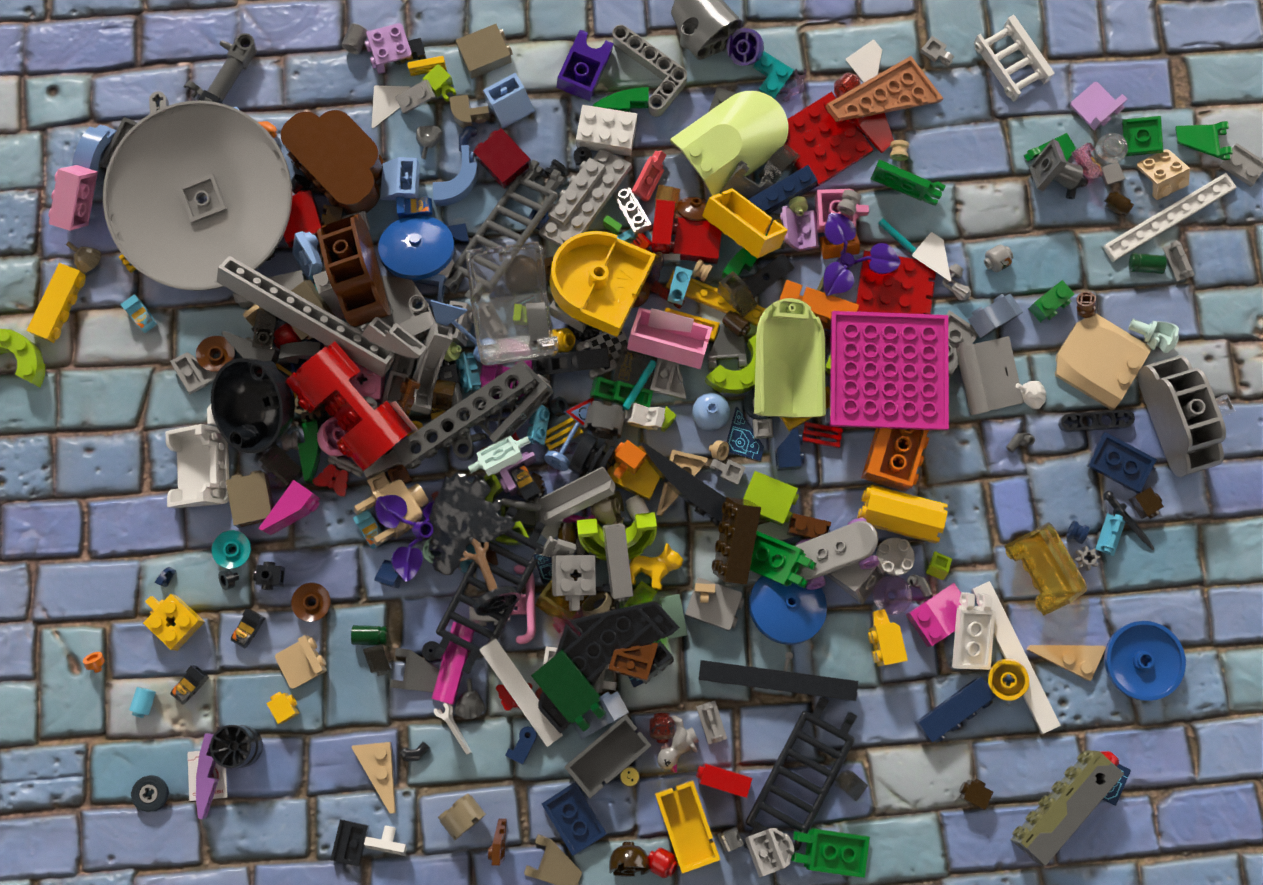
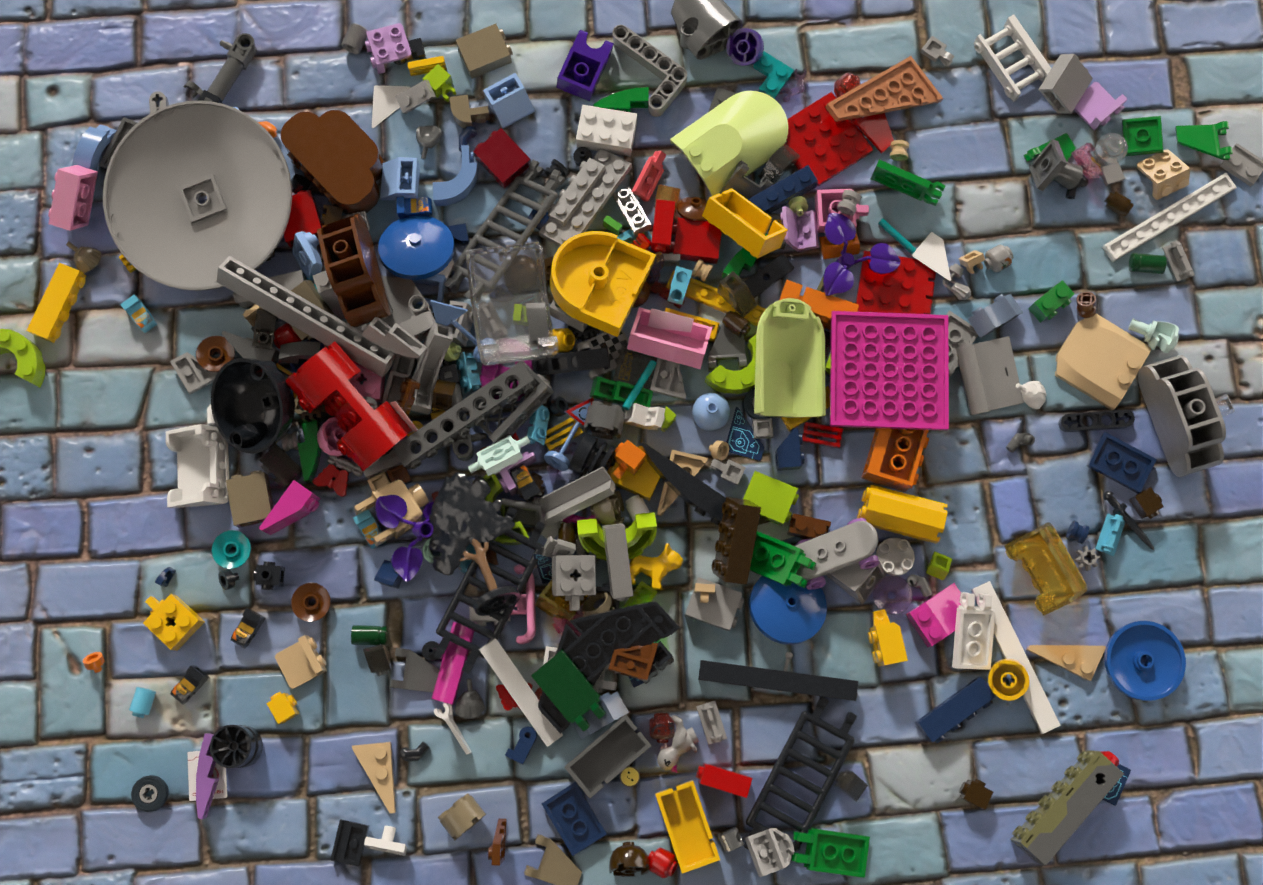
sand green slope [660,594,687,639] -> none
white sticker [846,40,882,82] -> none
none -> tan tile [958,250,985,274]
none -> light grey brick [1038,54,1093,113]

